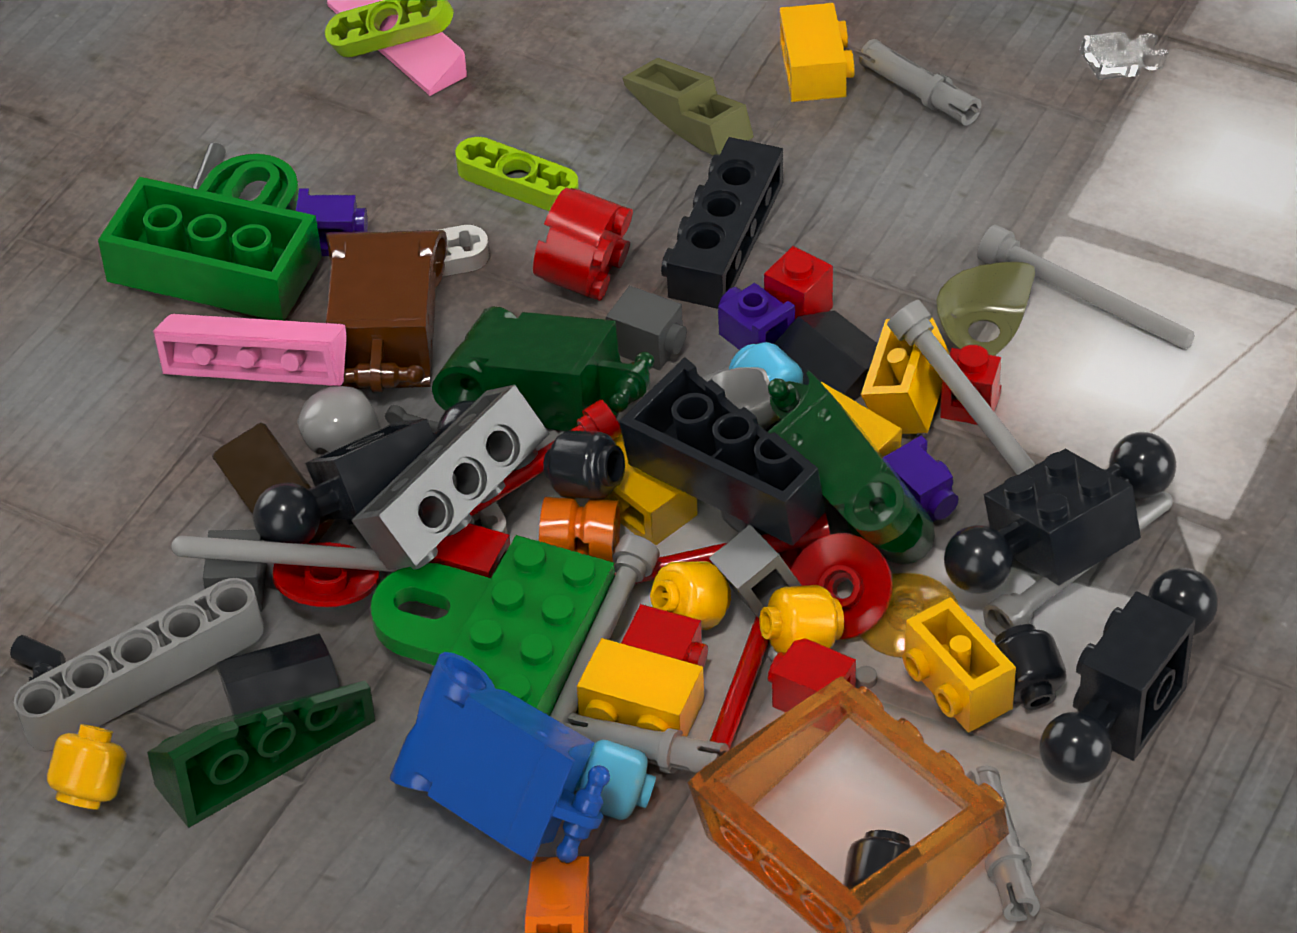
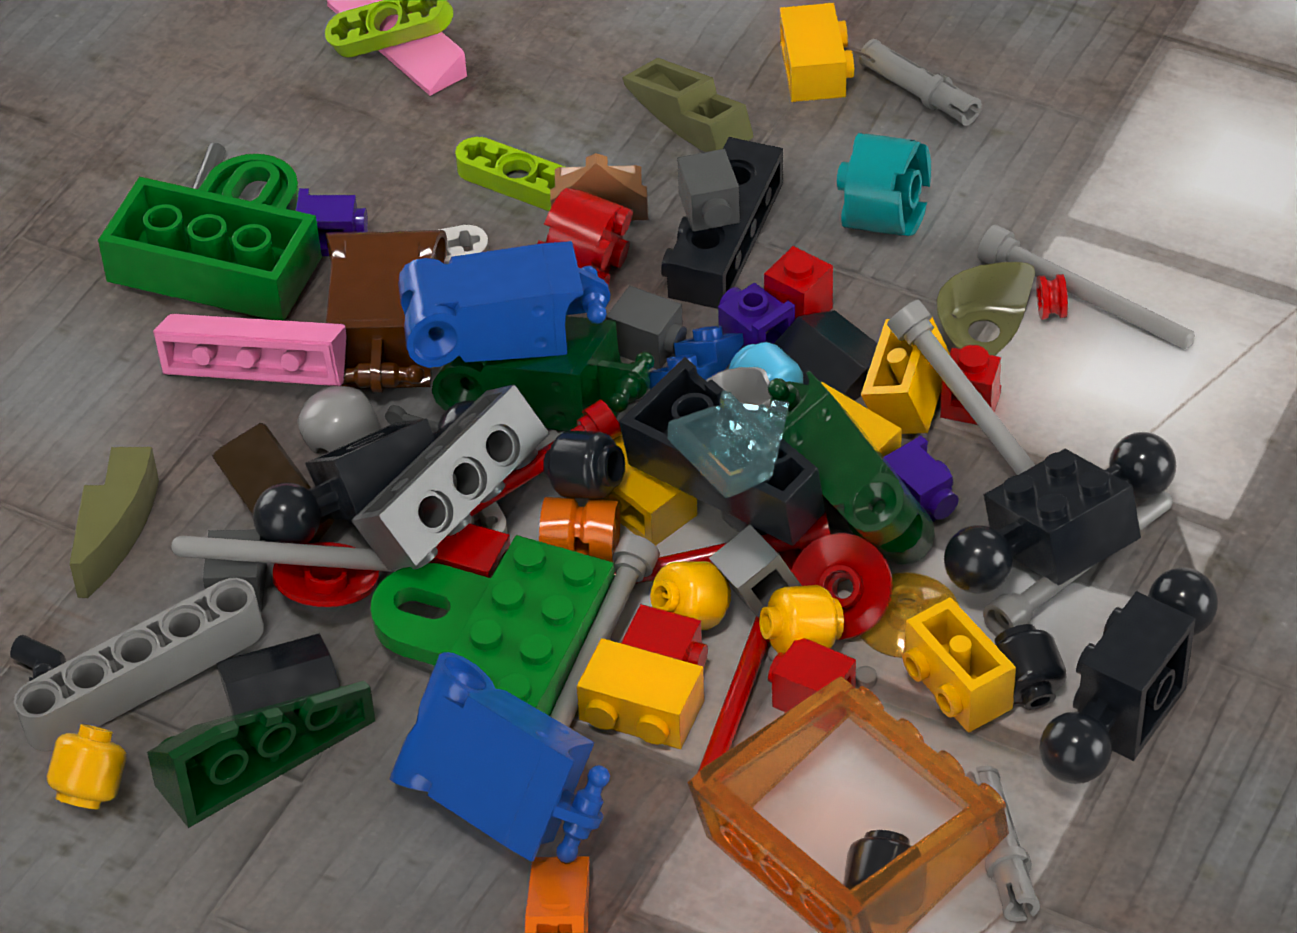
light grey pin [565,713,729,779] -> none
medium azure head [575,740,656,820] -> none
clear plate [1079,32,1168,80] -> none
none -> olive slope [69,447,159,598]
none -> blue piece [398,241,611,368]
none -> medium nougat slope [550,153,648,221]
none -> blue slope [649,326,744,390]
none -> clear light blue slope [667,391,789,498]
none -> dark grey brick [677,149,740,232]
none -> teal brick [836,133,931,236]
none -> red bush [1036,274,1068,320]

